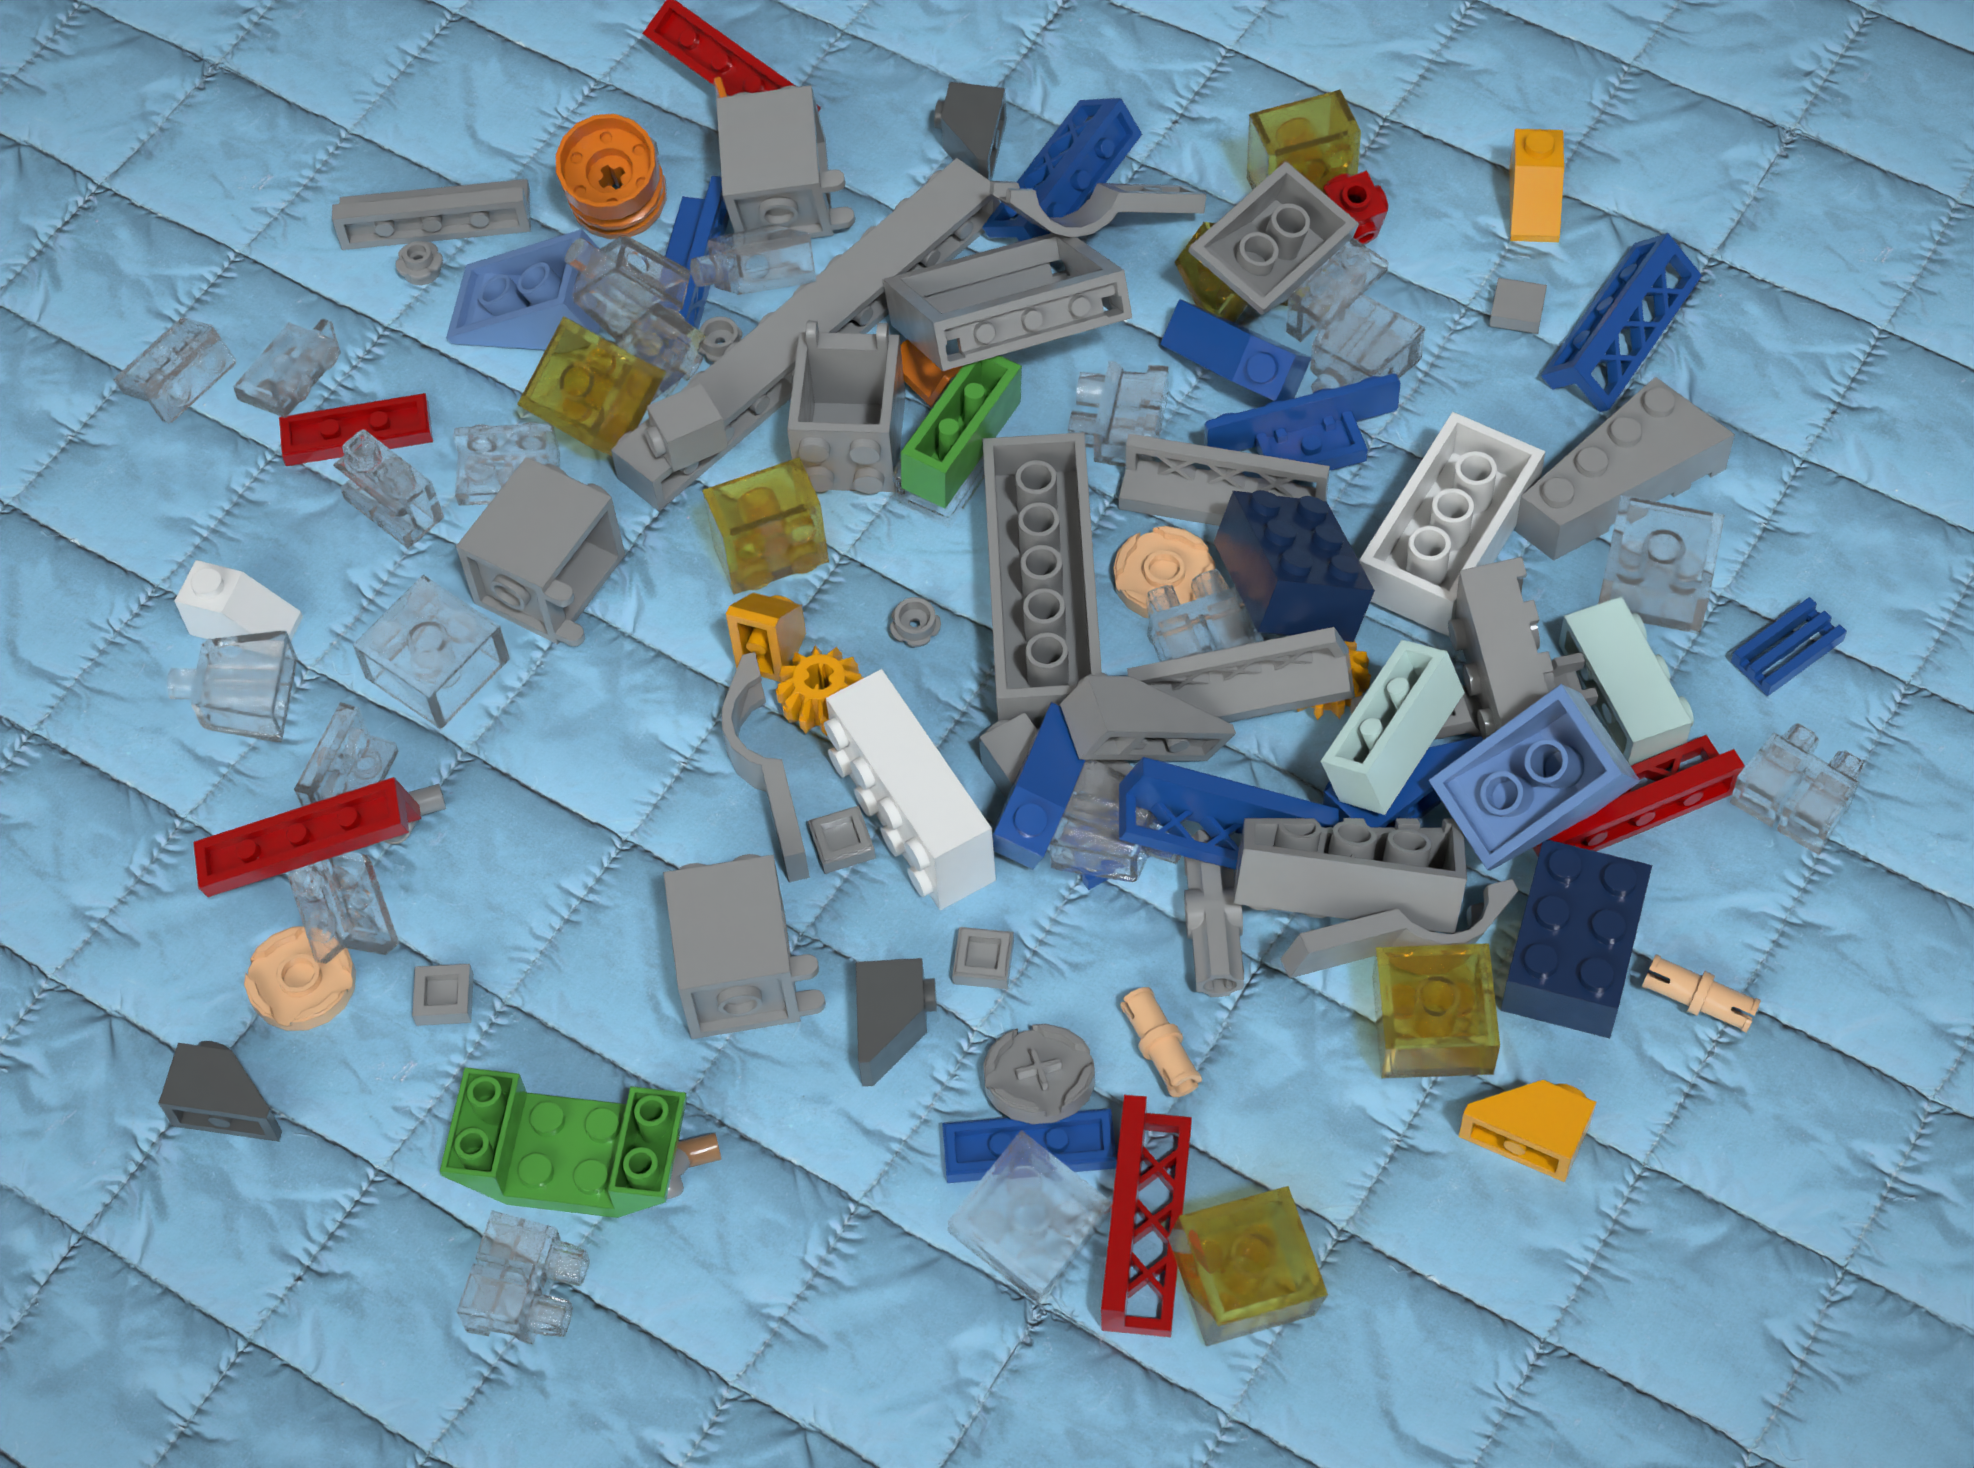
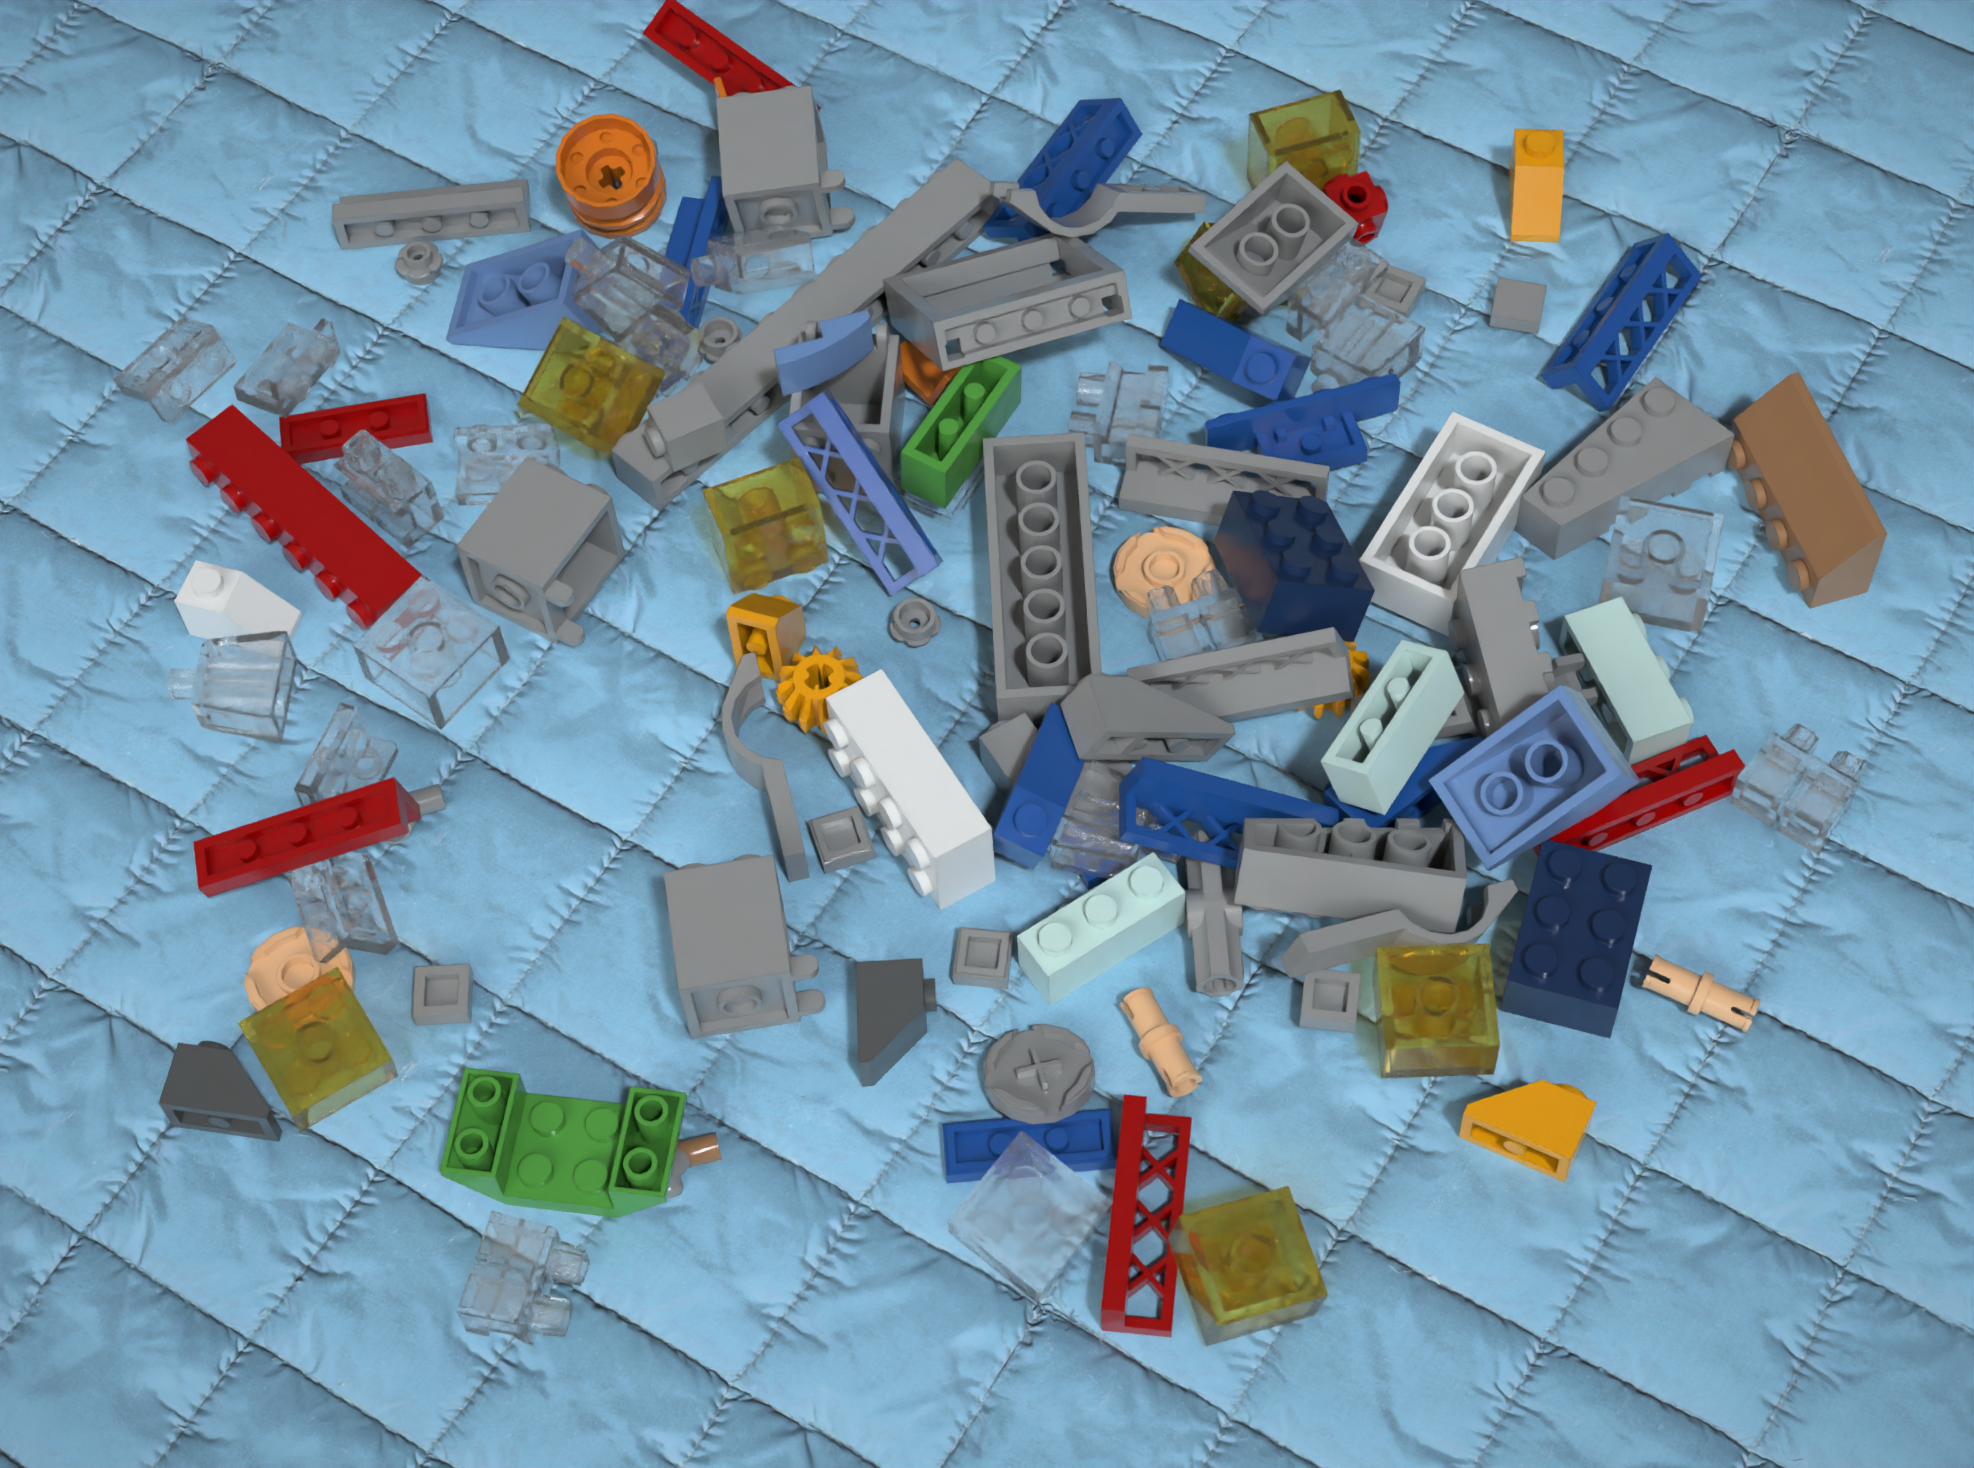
dark grey slope [934,82,1007,181] -> none
blue tile [1731,597,1847,696] -> none
none -> red brick [185,404,432,640]
none -> clear yellow brick [238,967,398,1132]
none -> medium blue slope [773,310,874,396]
none -> fence [777,389,943,596]
none -> light aqua brick [1017,852,1186,1006]
none -> light grey plate [1299,969,1361,1033]
none -> light grey plate [1360,262,1426,326]
none -> medium nougat slope [1727,372,1887,609]

